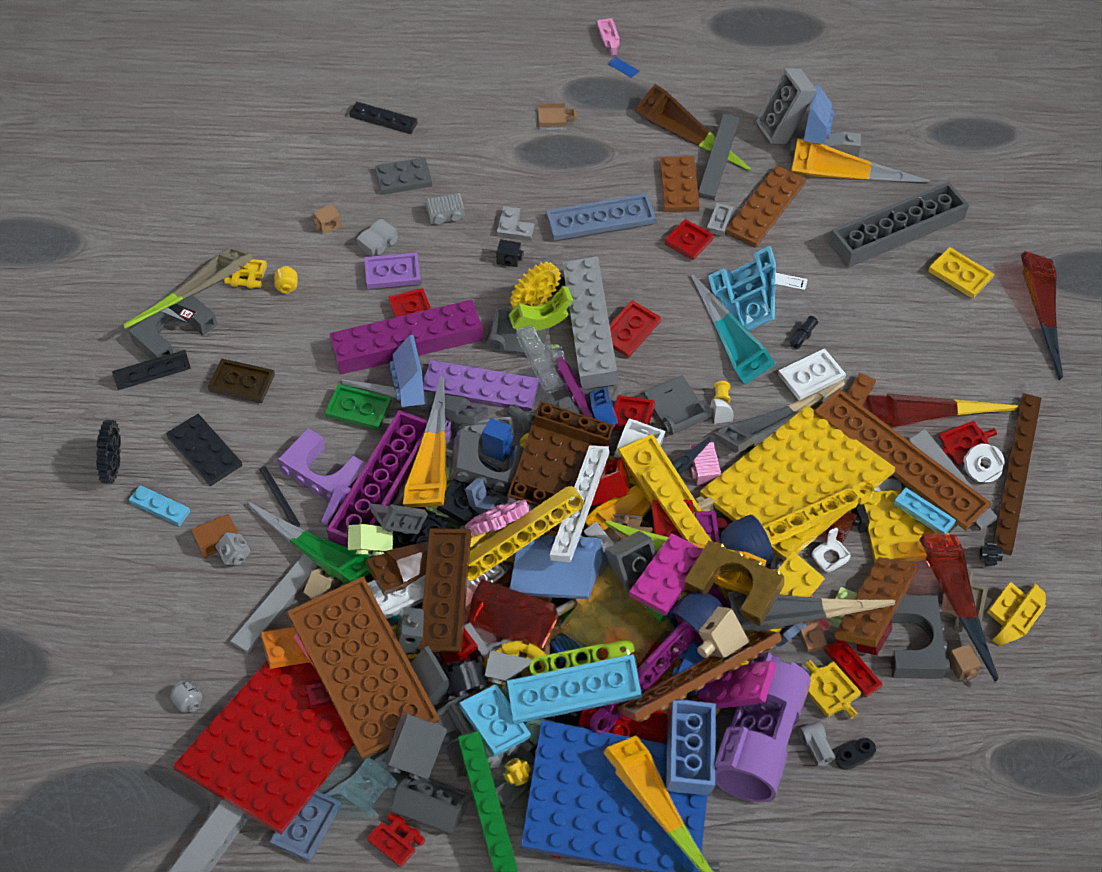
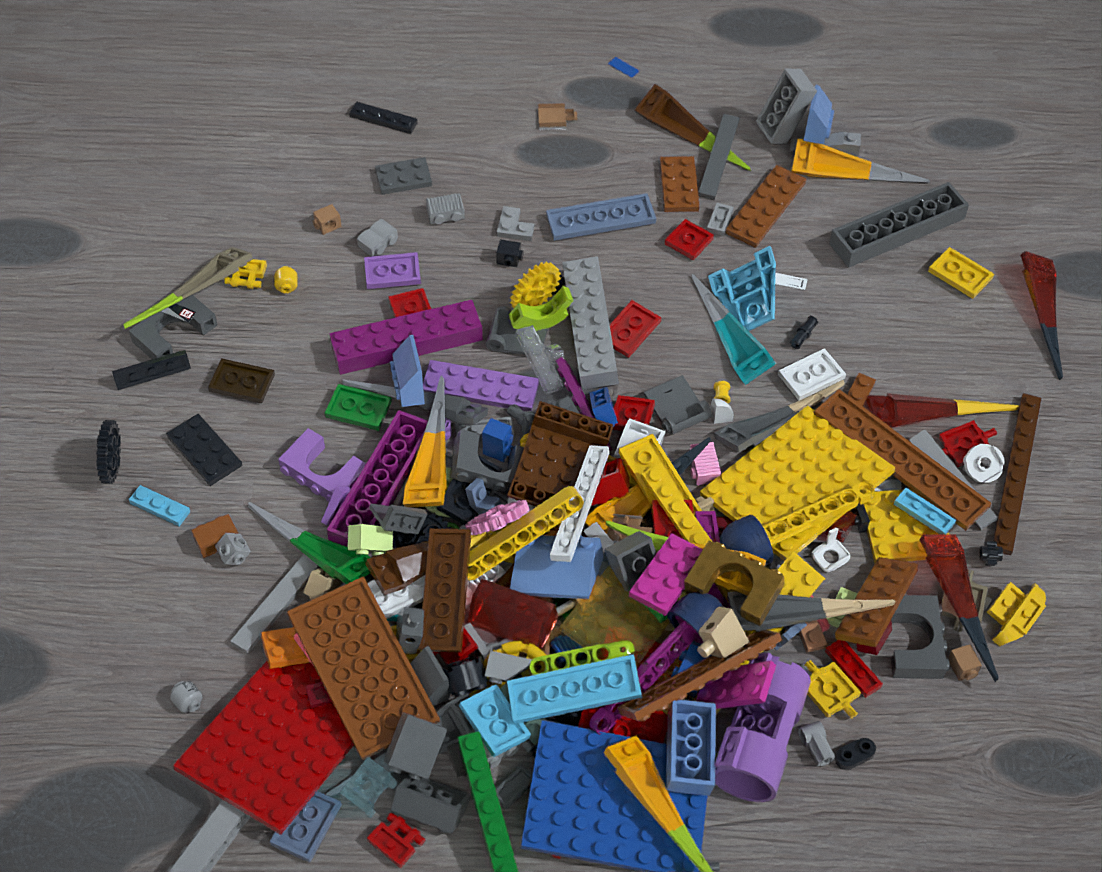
black bar [259,466,300,527] -> none
yellow gear [503,758,531,786] -> none
bright pink hinge [597,18,620,55] -> none

